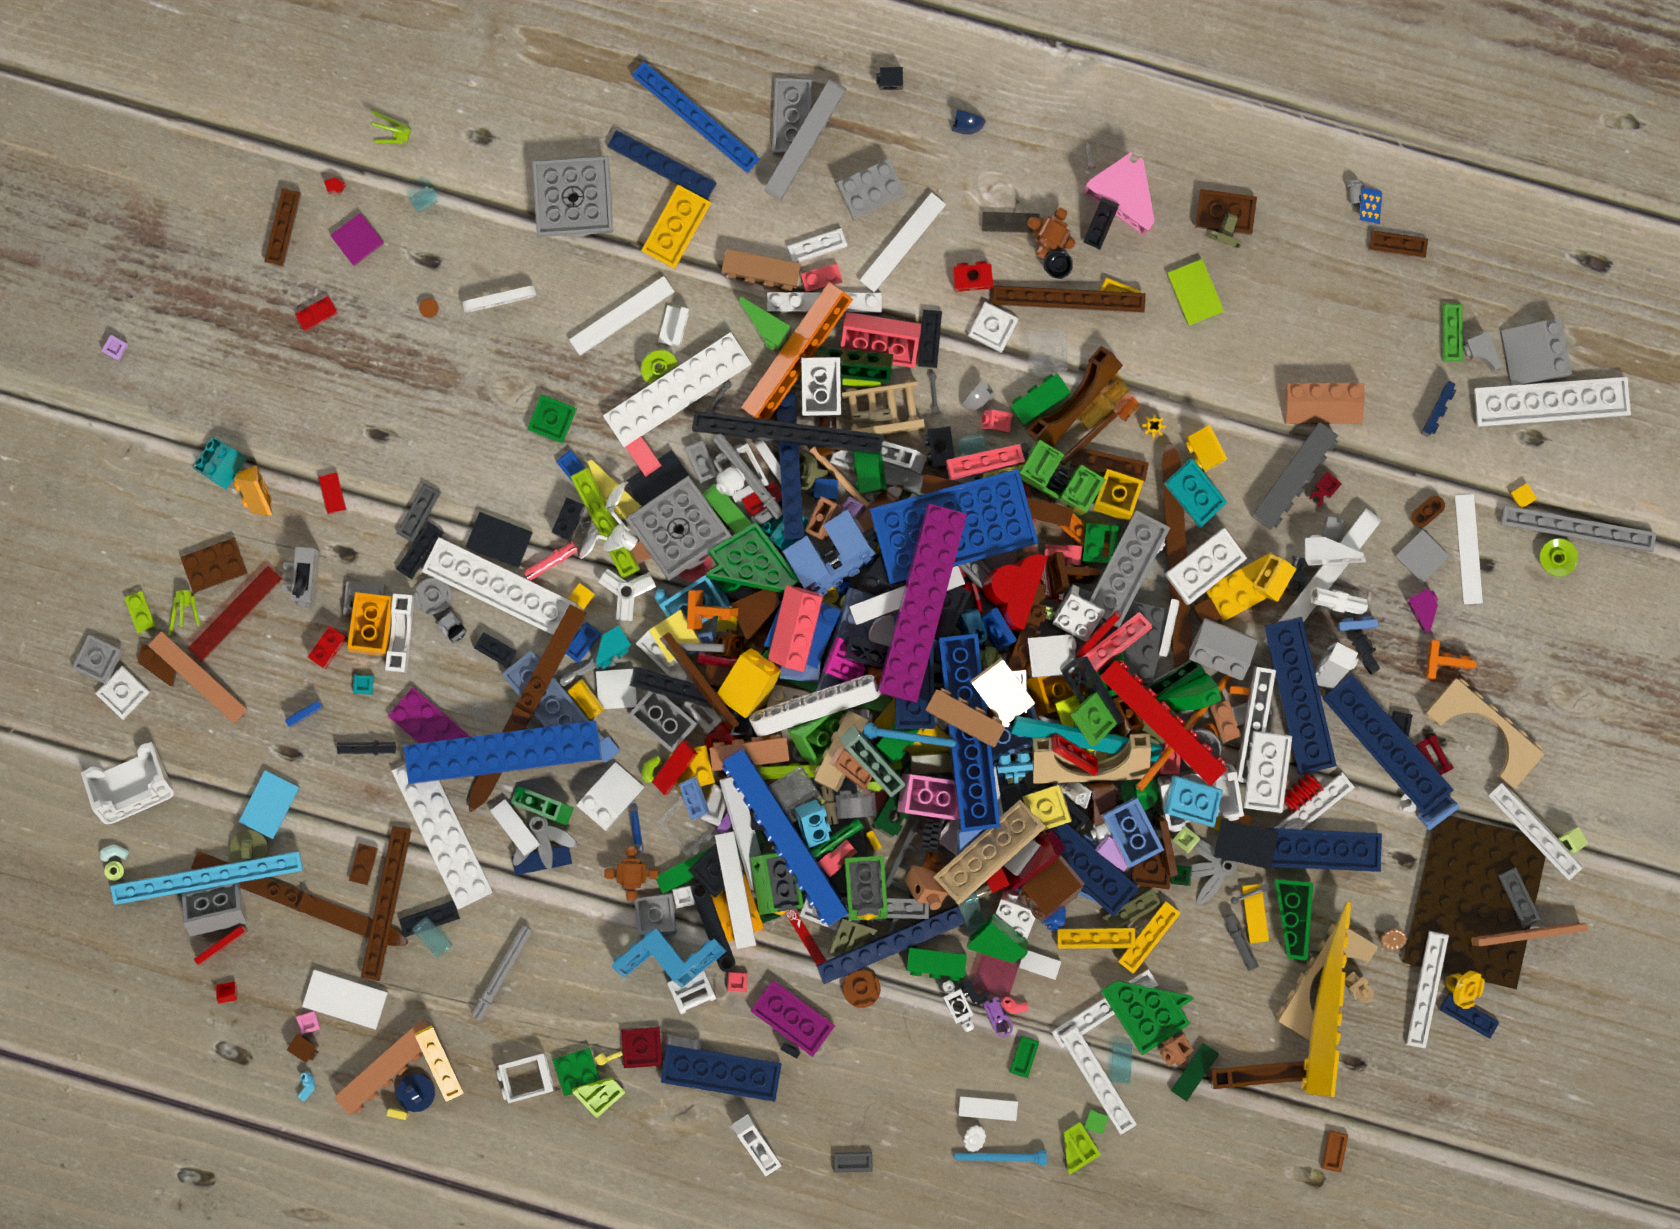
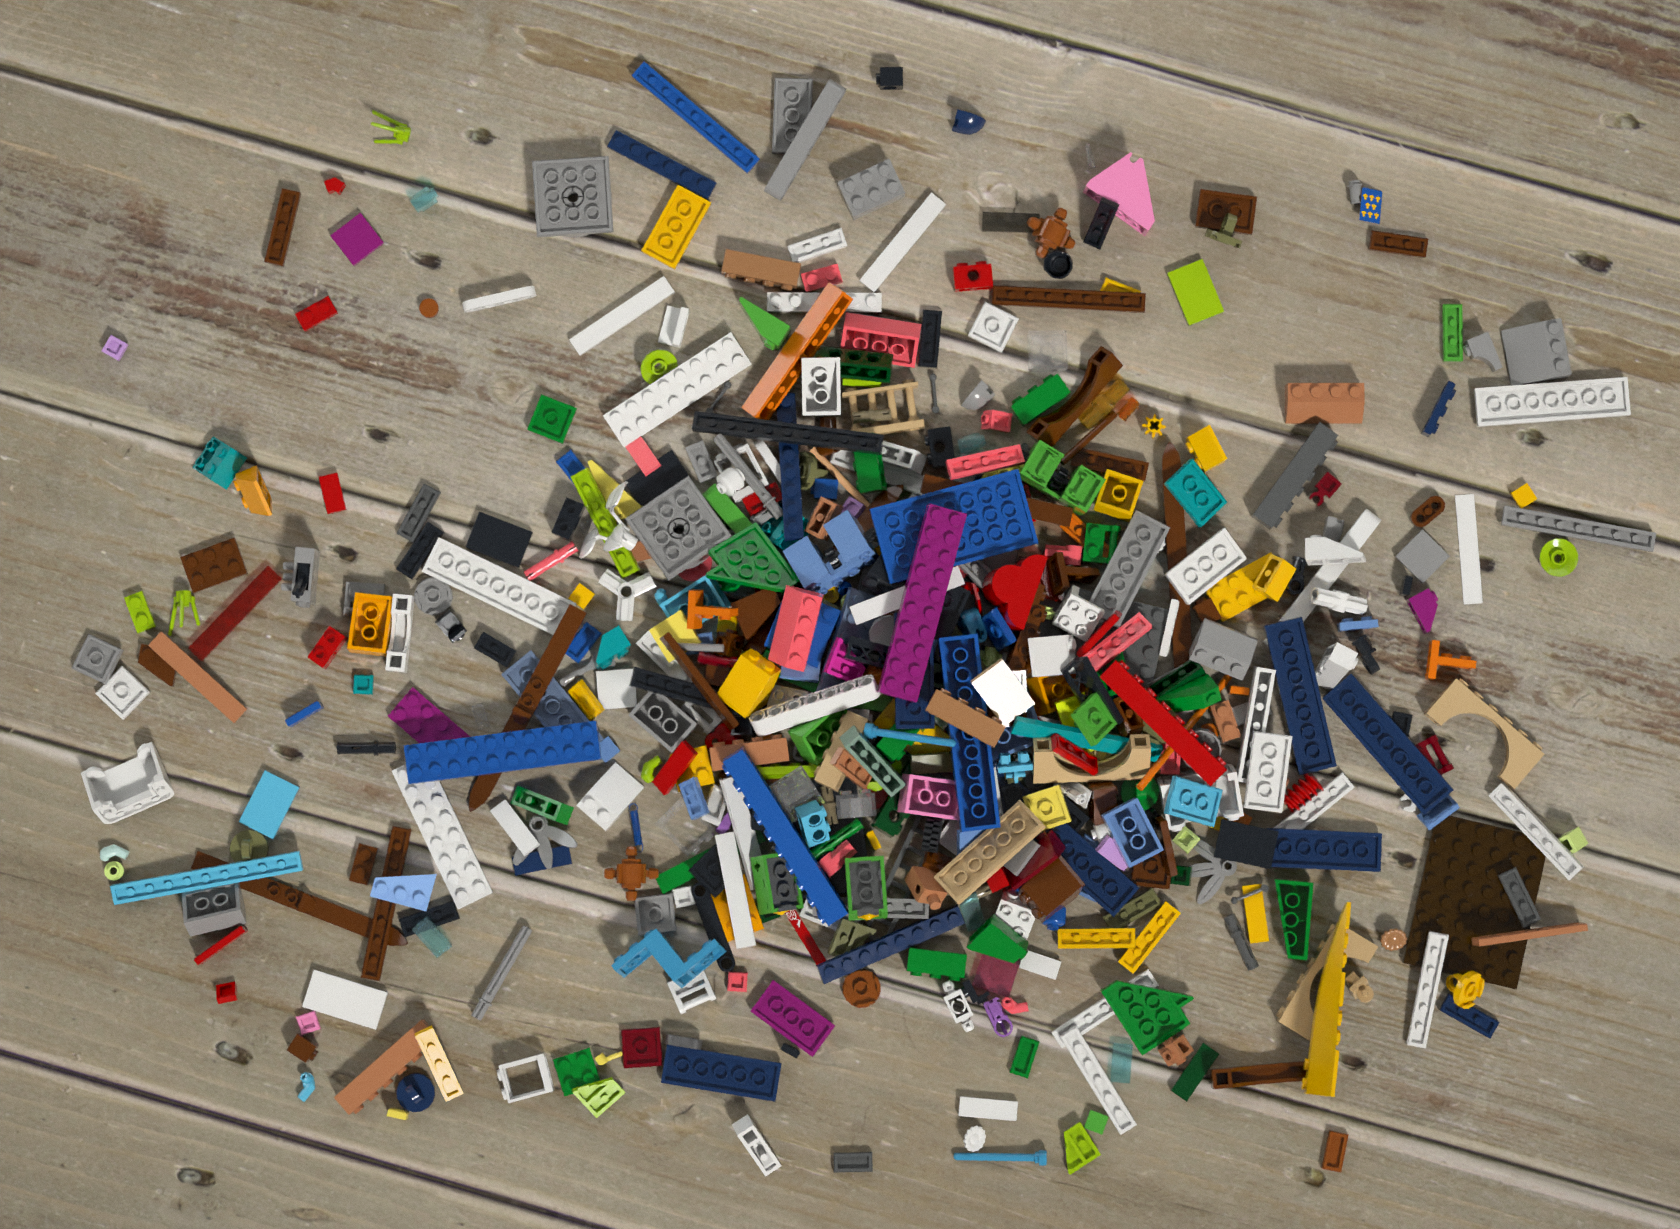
none -> light blue wedge [370,874,437,912]
none -> black tile [1399,575,1413,597]

